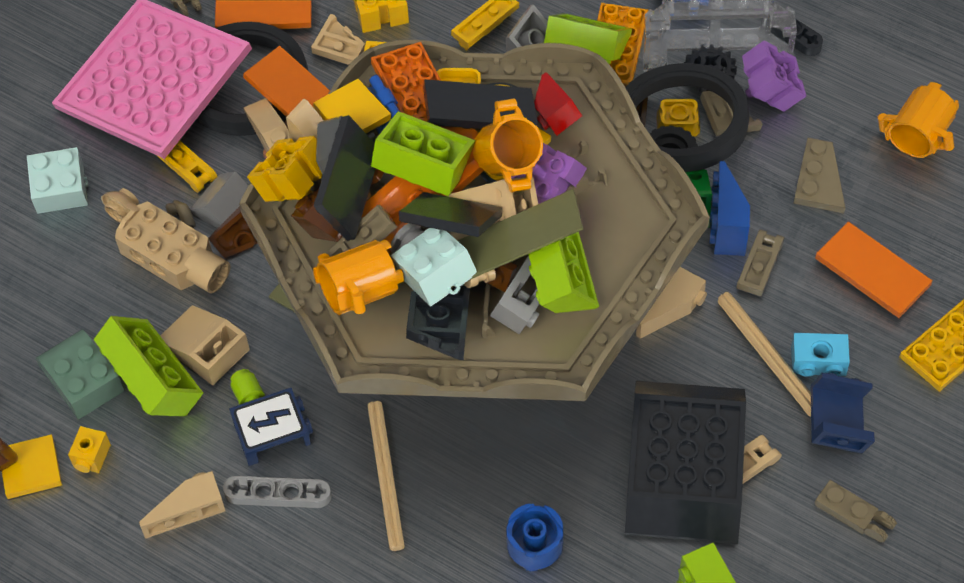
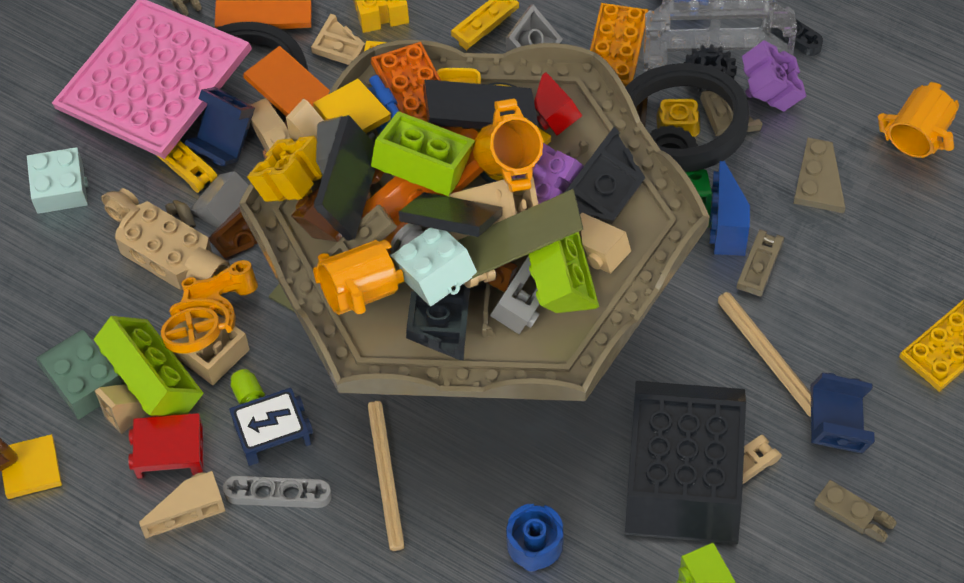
yellow brick [68,426,111,473] -> none
lime slope [544,13,632,64] -> none
tan slope [636,267,707,339] -> none
medium azure brick [791,333,850,377] -> none
orange tile [815,221,933,318] -> none
none -> tan slope [95,384,147,434]
none -> red panel [128,413,203,479]
none -> light orange piece [161,260,258,353]
none -> dark blue panel [185,87,255,166]
none -> black wing [565,127,645,224]
none -> tan slope [580,213,631,274]

